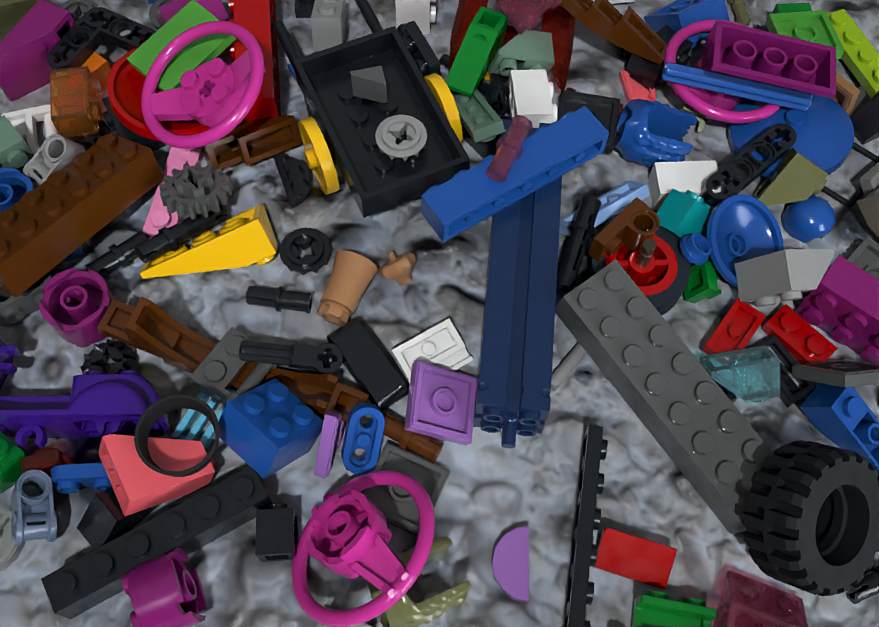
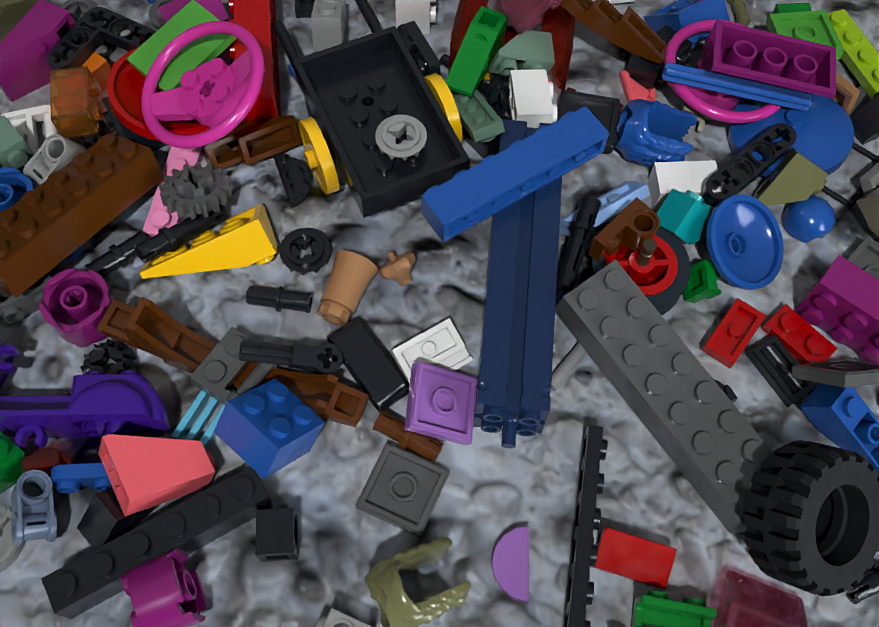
black tyre [134,394,220,477] -> none
dark pink piece [291,470,435,627] -> none
medium lavender tile [314,411,344,478] -> none
blue plate [341,403,385,474] -> none
dark grey slope [350,66,387,103] -> none
clear pink pin [486,115,533,183] -> none
blue plate [680,233,712,265] -> none
clear light blue slope [699,345,780,403] -> none
light grey slope [735,249,835,307] -> none

